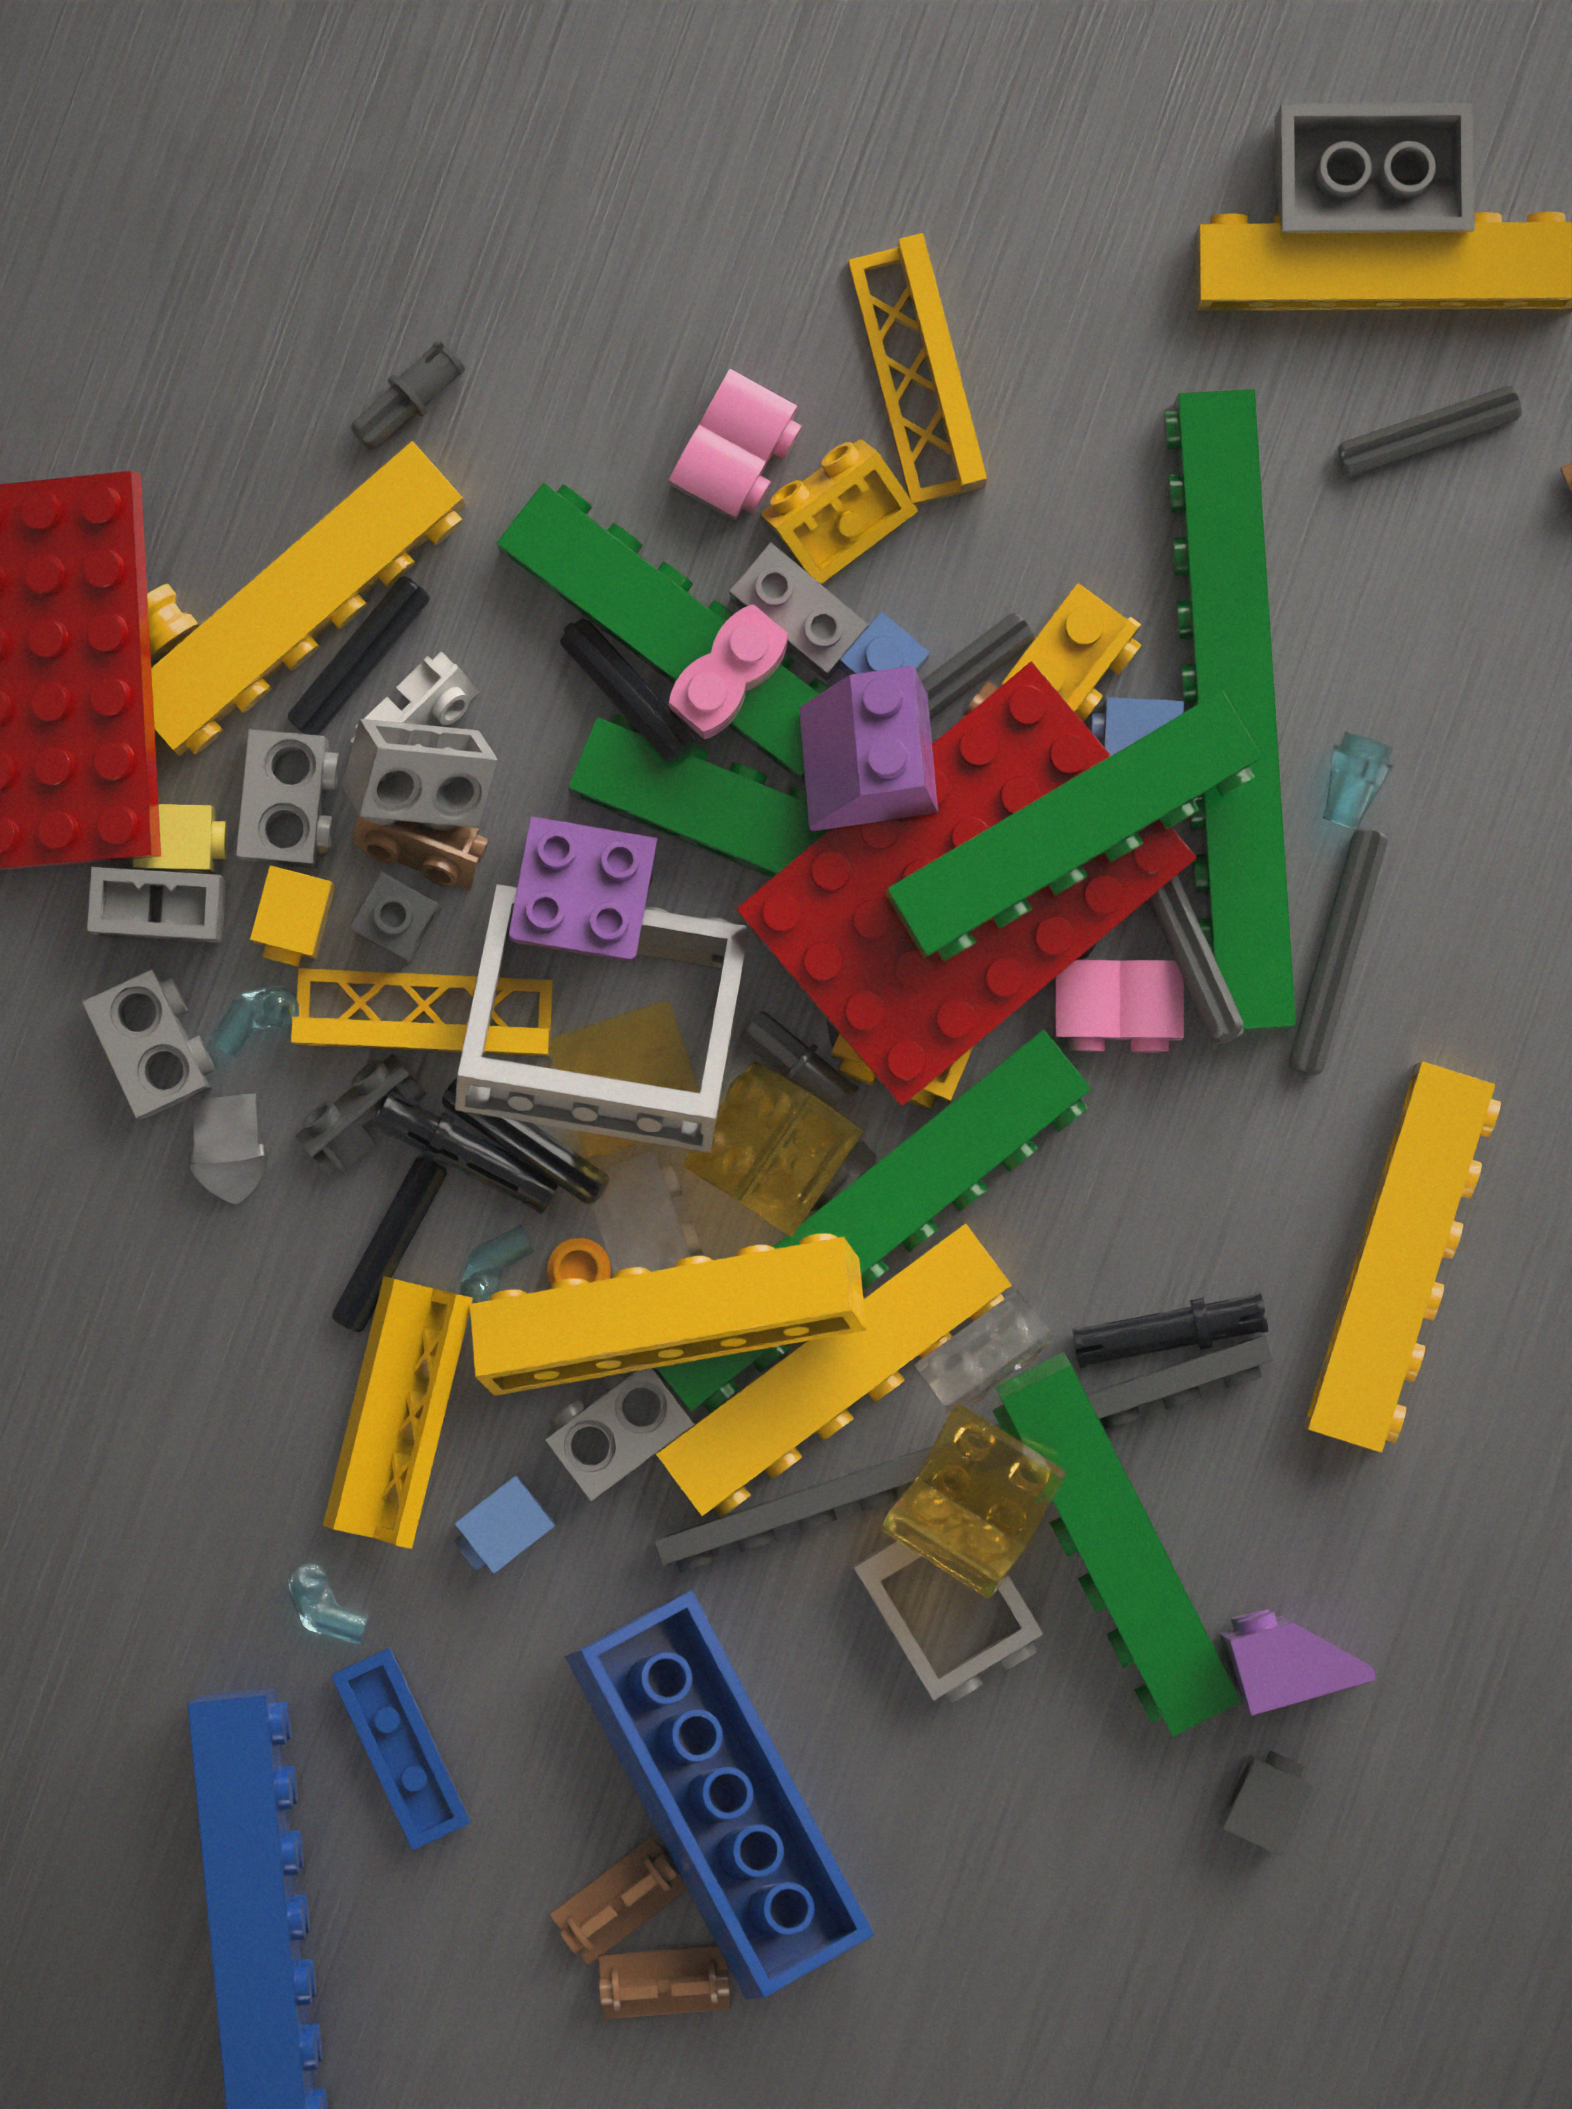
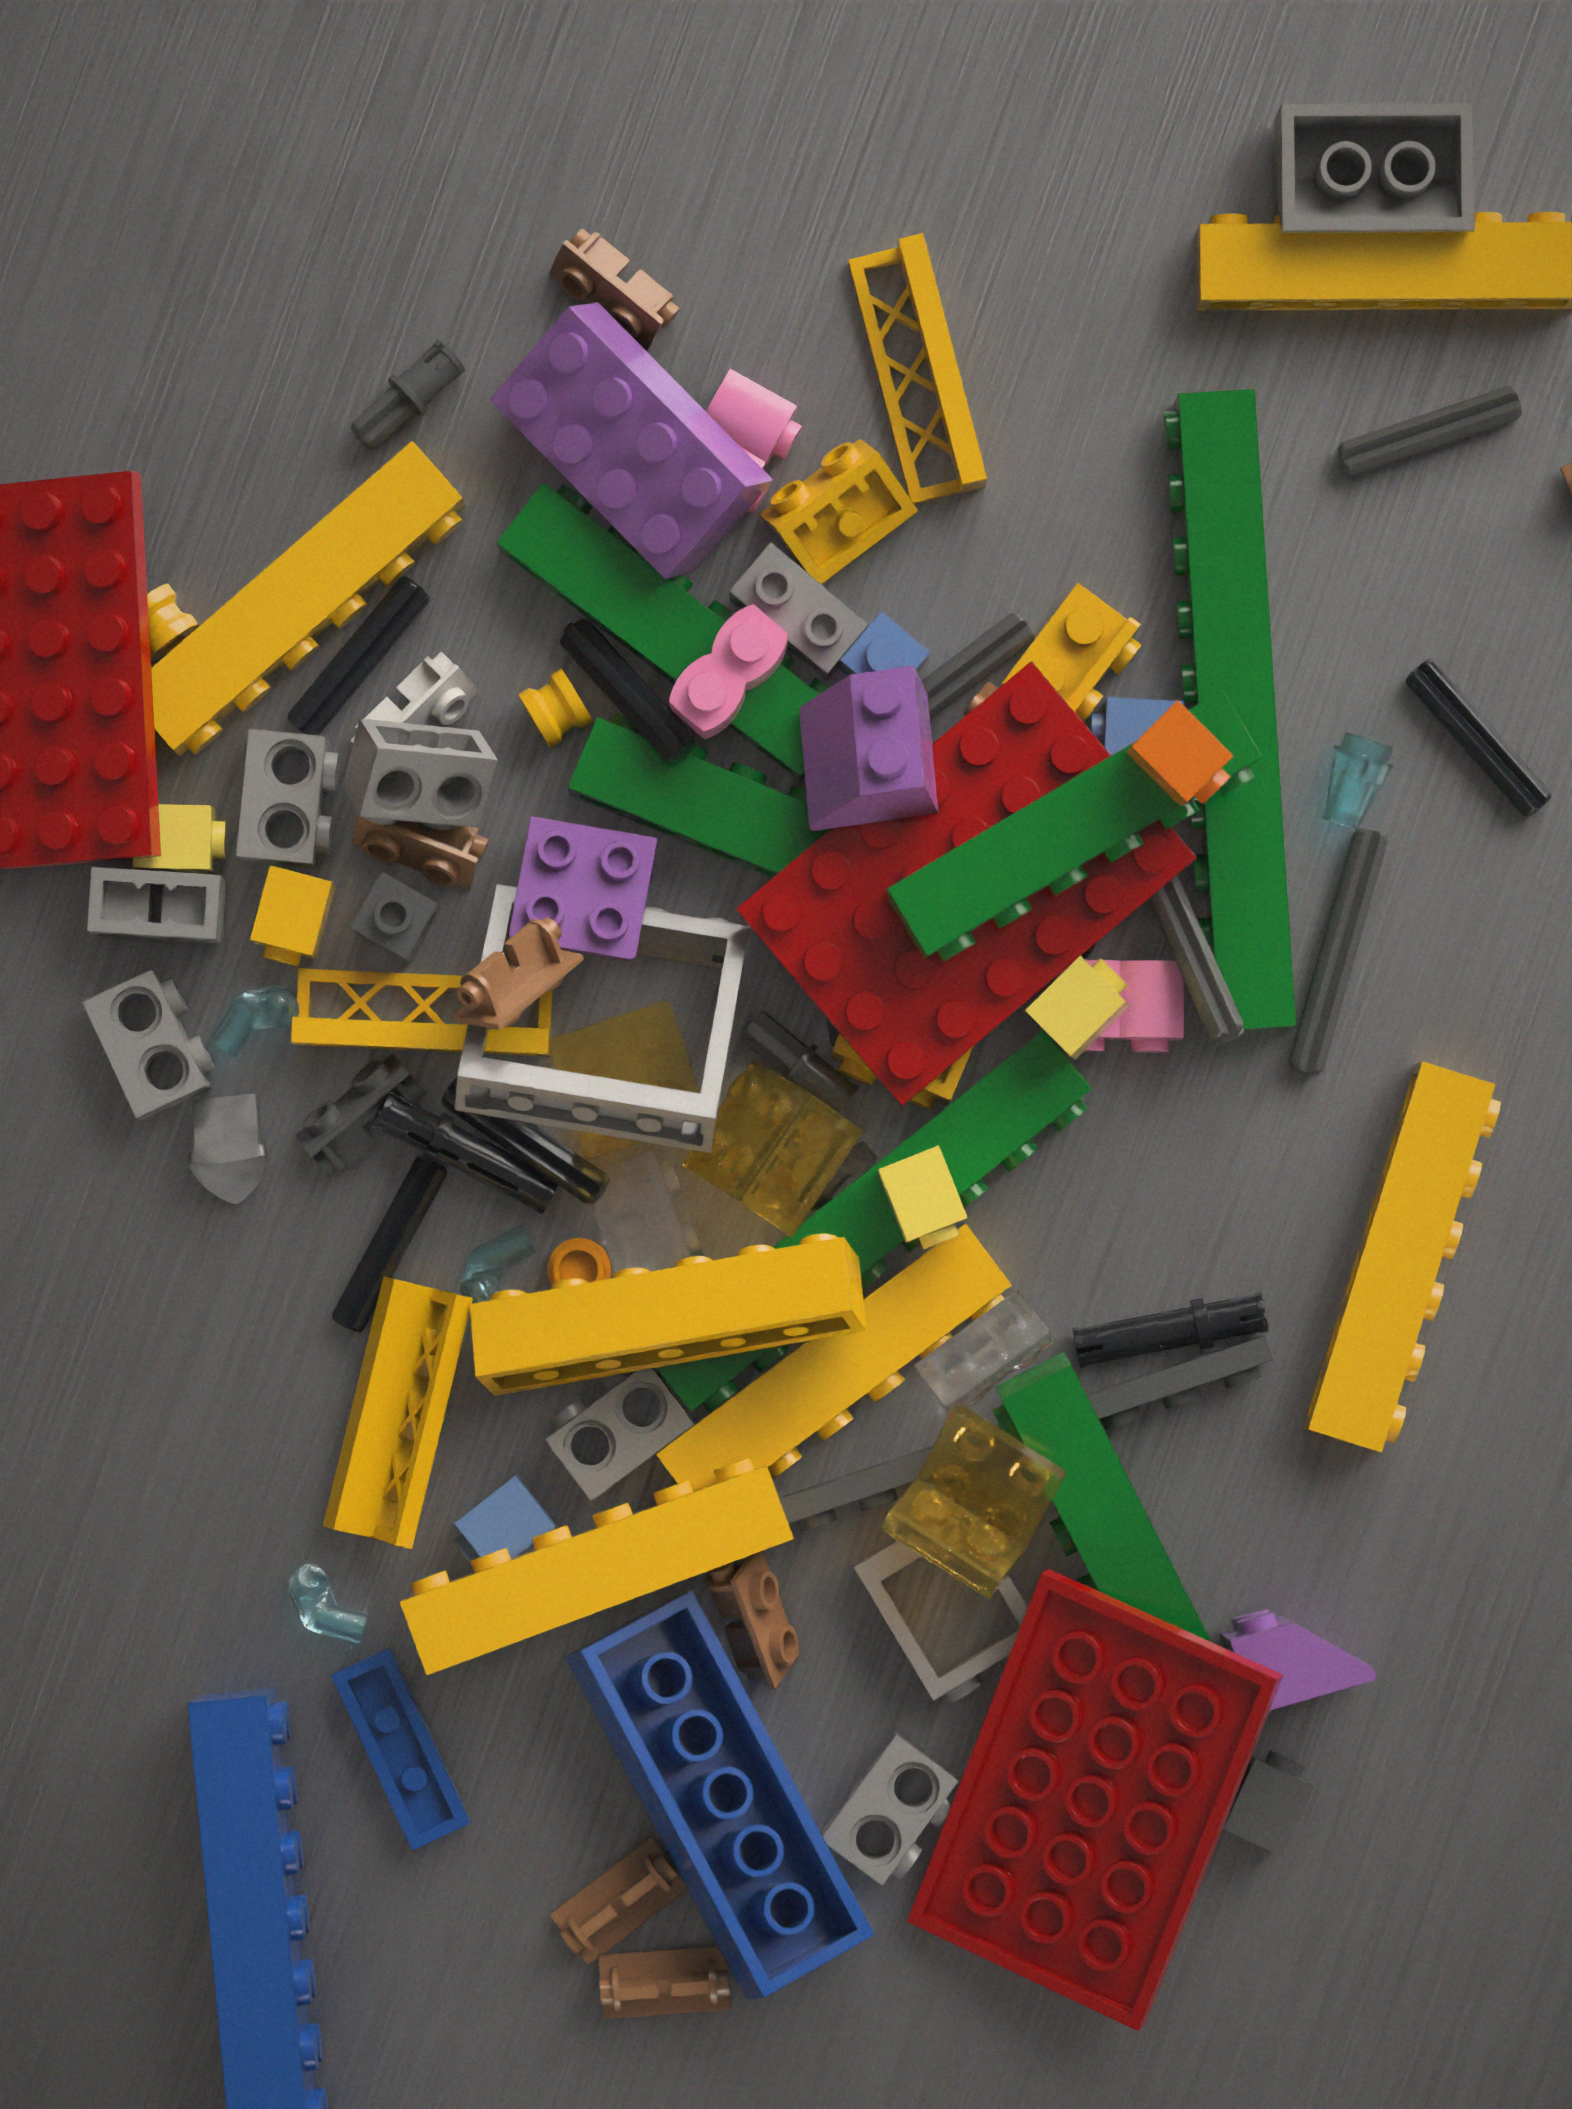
none -> yellow brick [400,1457,794,1676]
none -> medium nougat hinge [453,917,584,1030]
none -> medium lavender piece [489,302,774,579]
none -> yellow wheel [518,669,594,749]
none -> medium nougat hinge [549,228,680,352]
none -> medium nougat hinge [706,1551,800,1690]
none -> light grey brick [821,1731,958,1886]
none -> light yellow brick [877,1145,968,1250]
none -> red plate [907,1569,1283,2031]
none -> light yellow brick [1025,956,1130,1060]
none -> orange brick [1126,700,1234,807]
none -> black axle [1406,659,1552,817]

